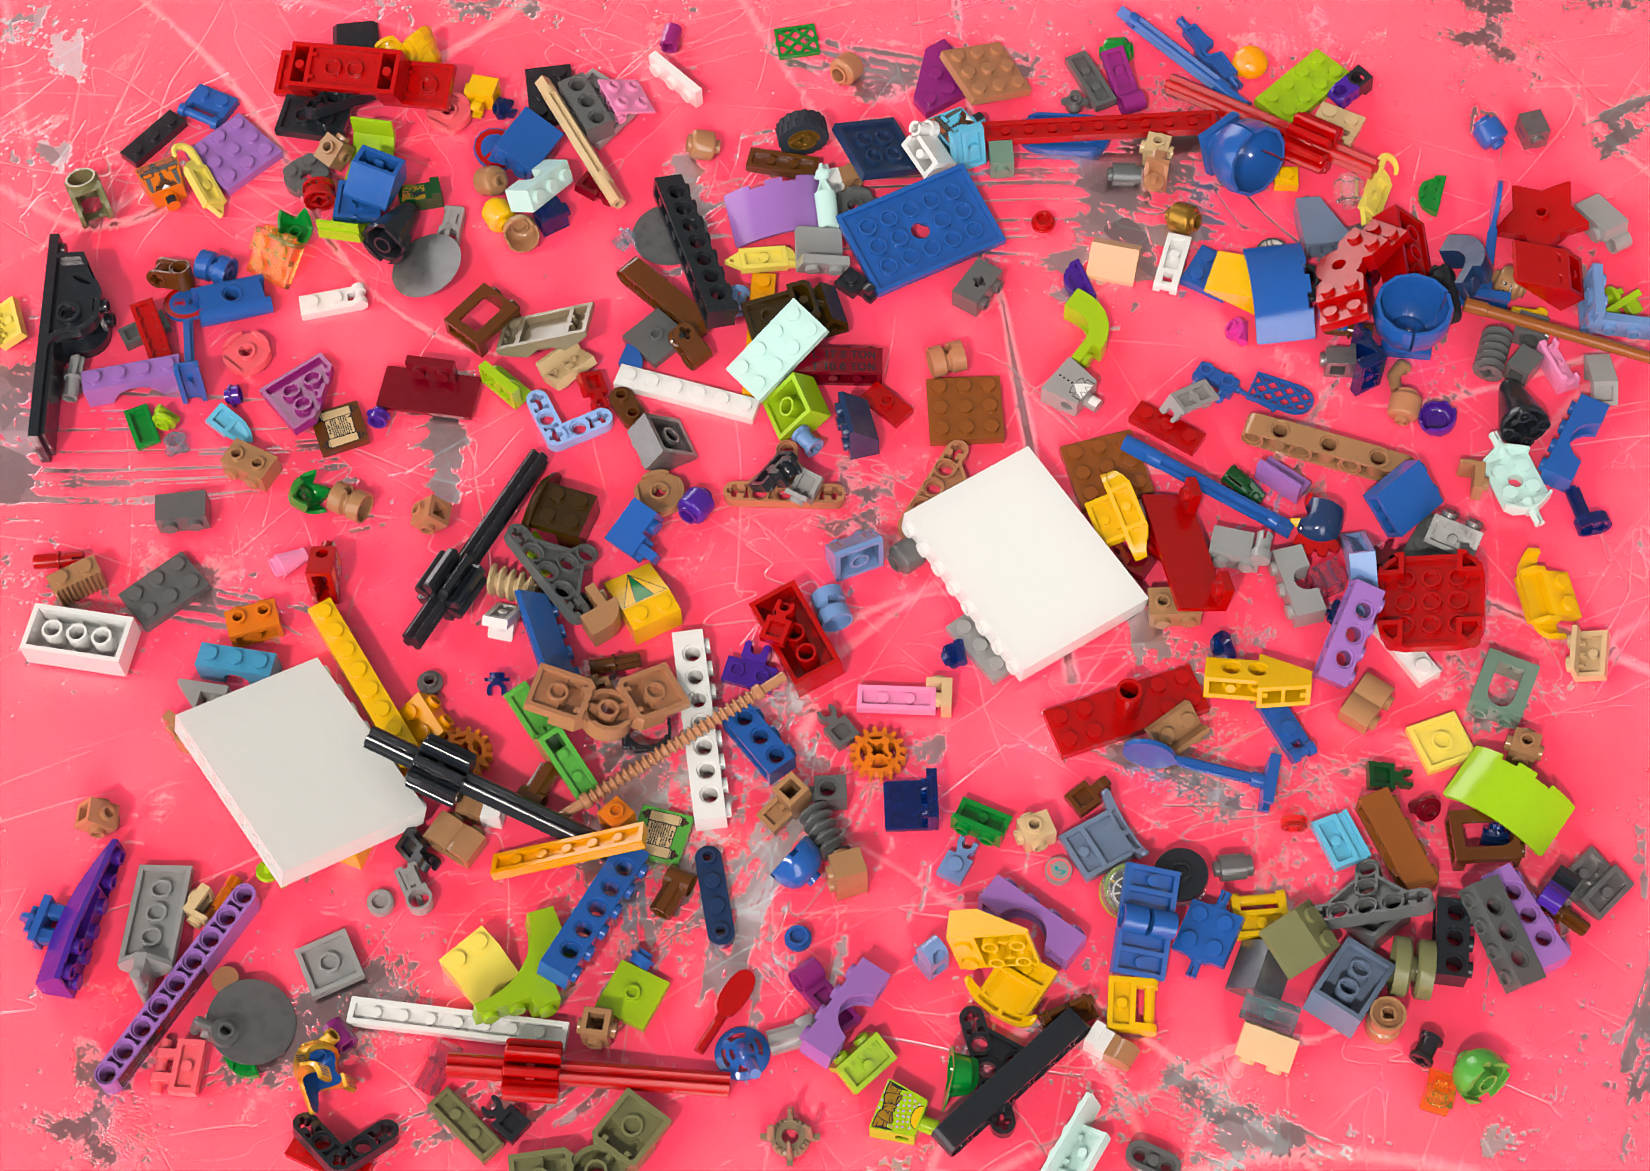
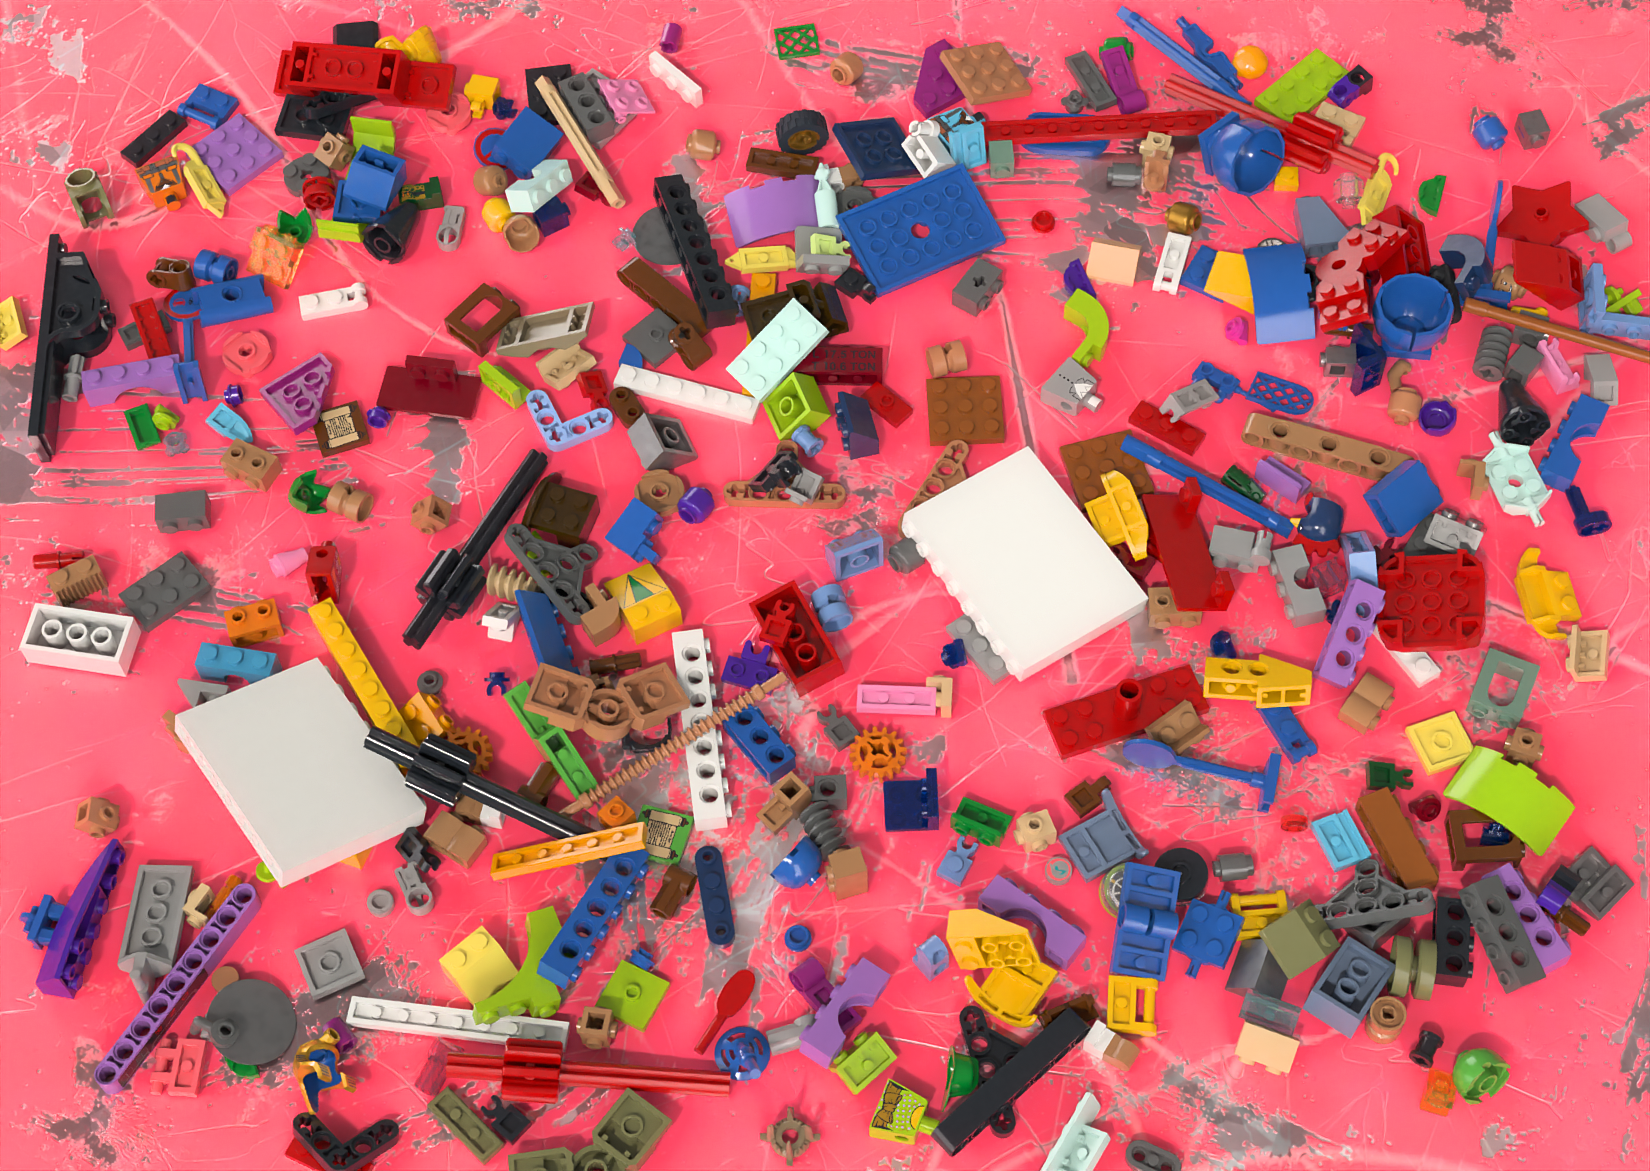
flat silver sticker [392,234,461,298] -> none
none -> yellowish green plate [810,233,851,258]

